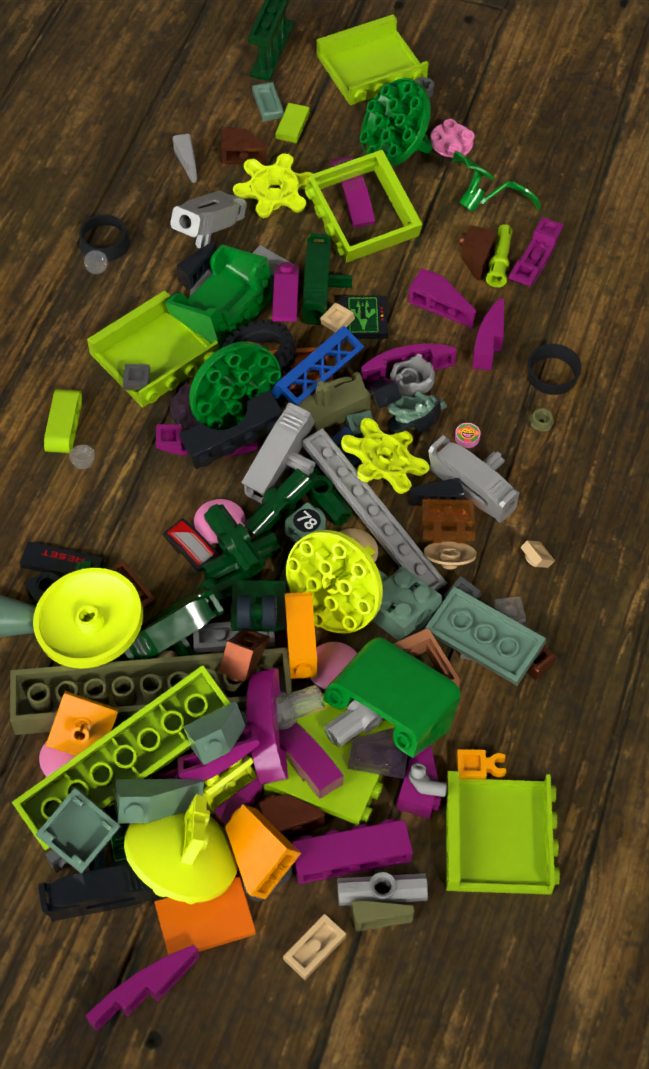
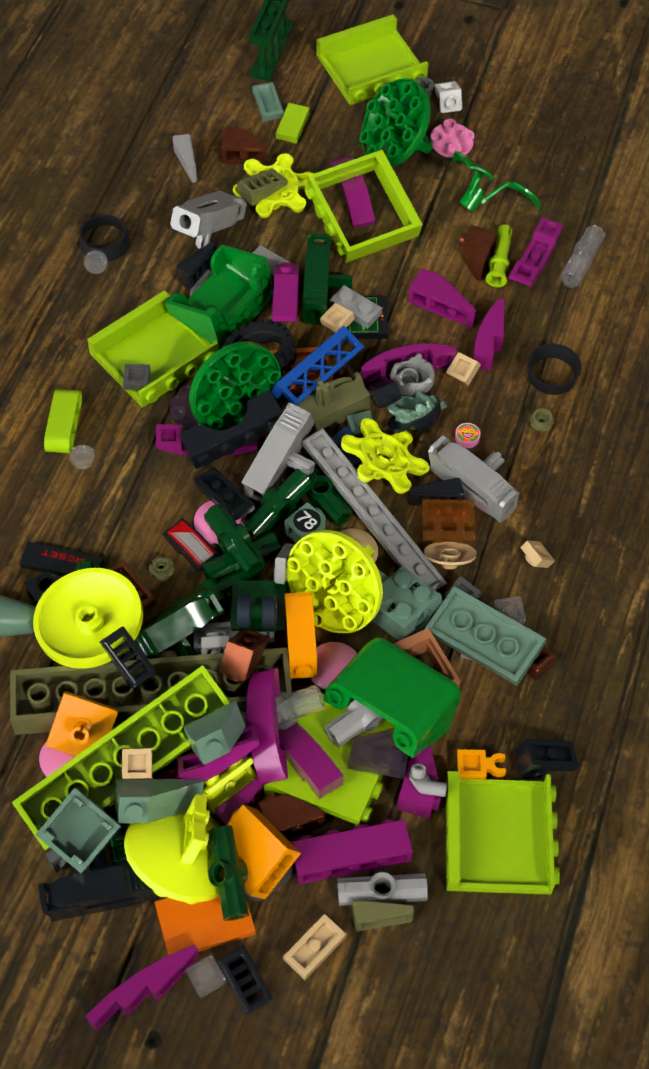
none -> black slope [99,626,157,688]
none -> tan plate [122,749,152,779]
none -> olive plate [149,557,175,581]
none -> clear plate [185,954,226,998]
none -> black tile [194,468,255,521]
none -> light grey plate [201,632,229,655]
none -> dark green piece [207,826,249,921]
none -> black slope [216,945,273,1015]
none -> olive slope [237,168,288,206]
none -> light grey tile [274,543,295,584]
none -> light grey plate [330,285,382,329]
none -> white bracket [434,81,462,113]
none -> tan plate [446,352,481,386]
none -> black plate [514,739,579,780]
none -> clear piece [560,225,606,288]

